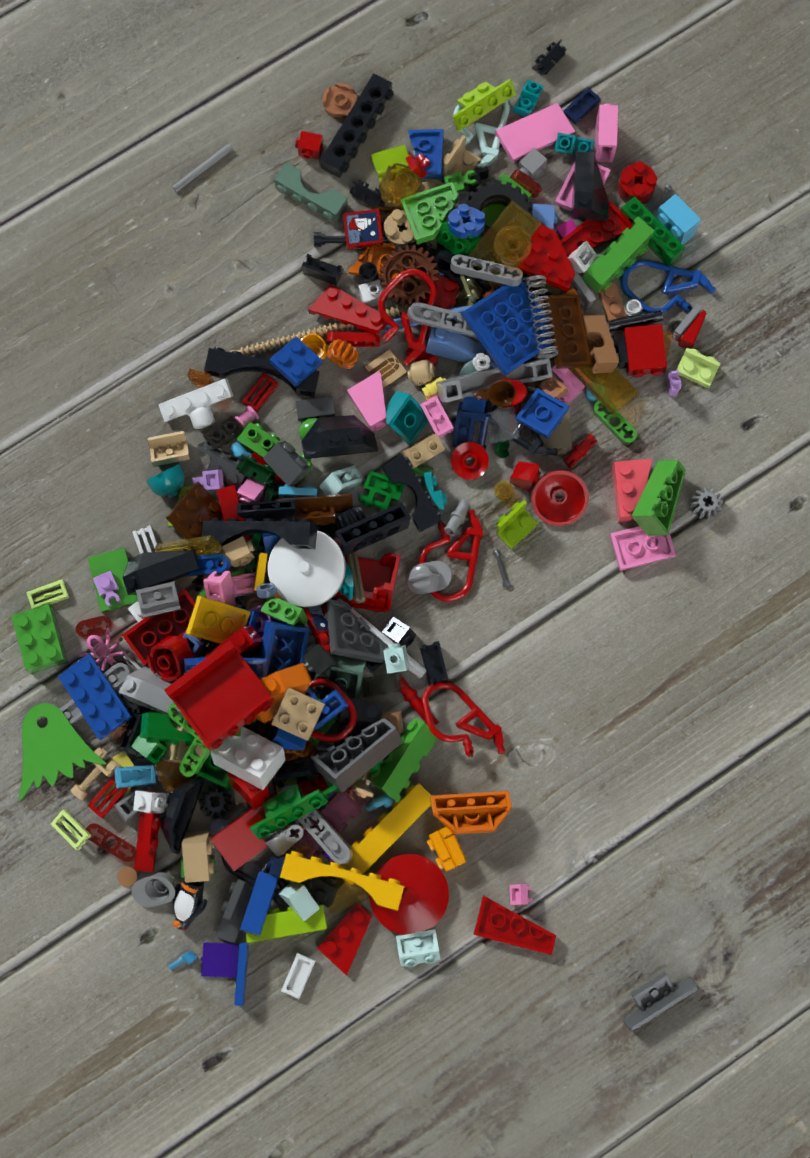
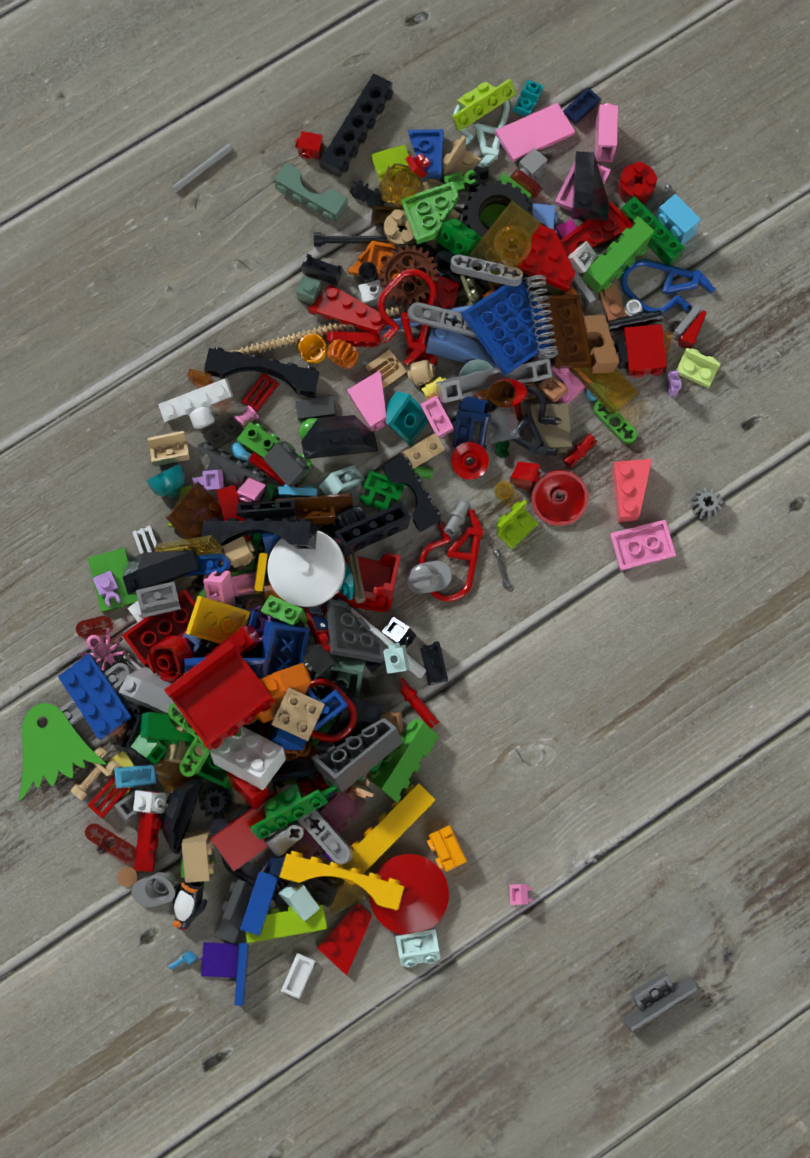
bright green brick [11,604,68,674] -> none
yellowish green tile [26,579,70,609] -> none
yellowish green tile [51,809,92,850] -> none
dark green hinge [236,455,276,486] -> none
sand blue tile [256,583,277,598] -> none
blue plate [269,337,323,387] -> none
nougat tile [322,83,358,119] -> none
tile [343,208,384,250] -> none
medium azure arm [366,794,393,812] -> none
red piece [422,682,506,758] -> none
teal slope [424,471,448,510] -> none
orange wedge [430,791,512,834] -> none
blue plate [448,204,485,238] -> none
white plate [472,353,491,372] -> none
red wing [473,895,556,955] -> none
blue plate [516,388,569,439] -> none
black hinge [532,40,567,76] -> none
teal slope [554,133,595,156] -> none
bright green wedge [632,460,686,536] -> none
none -> sand green brick [296,276,321,305]

